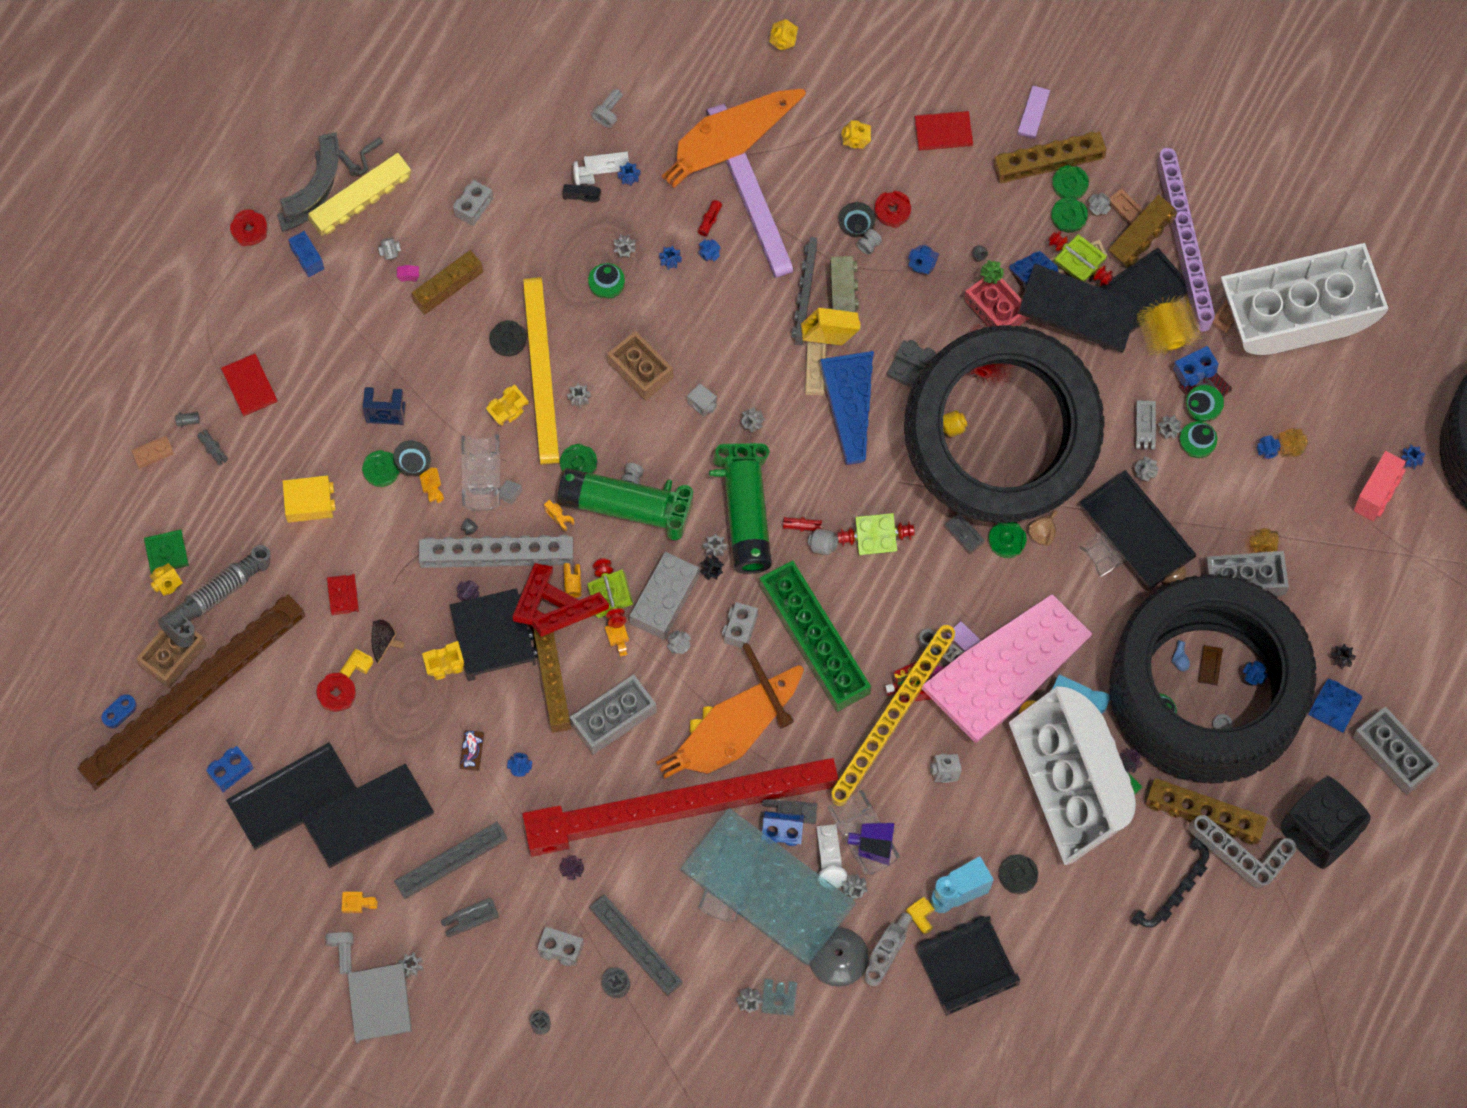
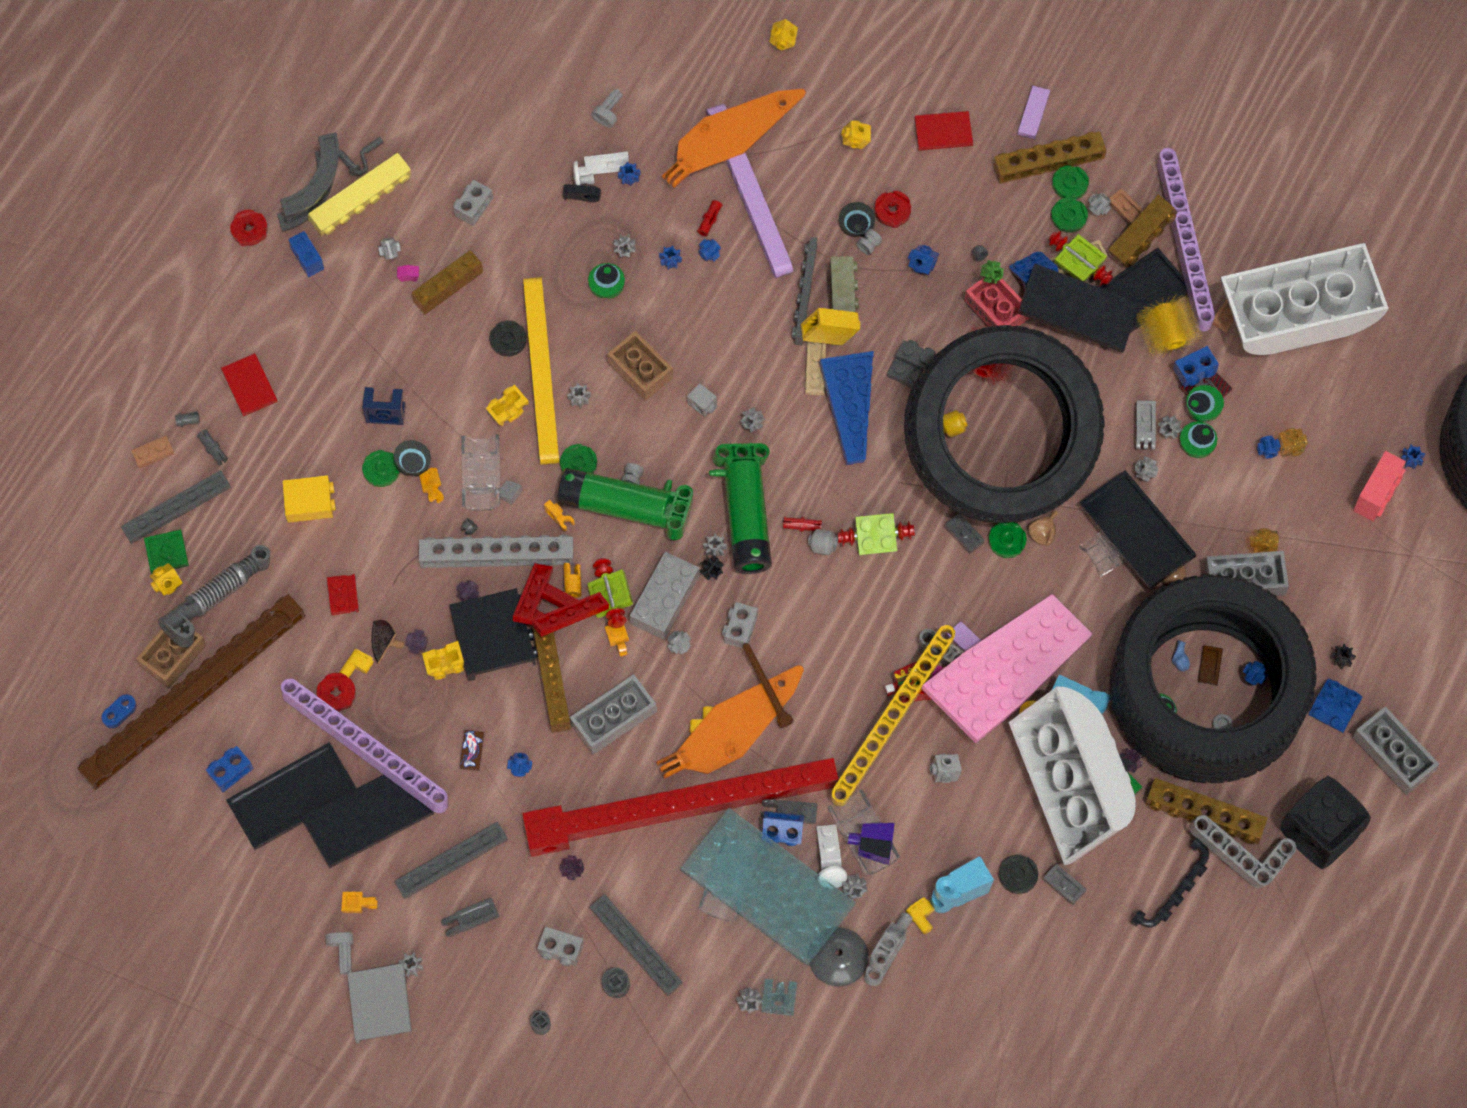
green brick [759,560,871,712] -> none
black panel [916,916,1020,1016] -> none
none -> dark grey plate [121,470,231,544]
none -> lavender beam [281,679,448,813]
none -> clear purple gear [405,629,428,654]
none -> flat silver plate [1043,864,1087,905]

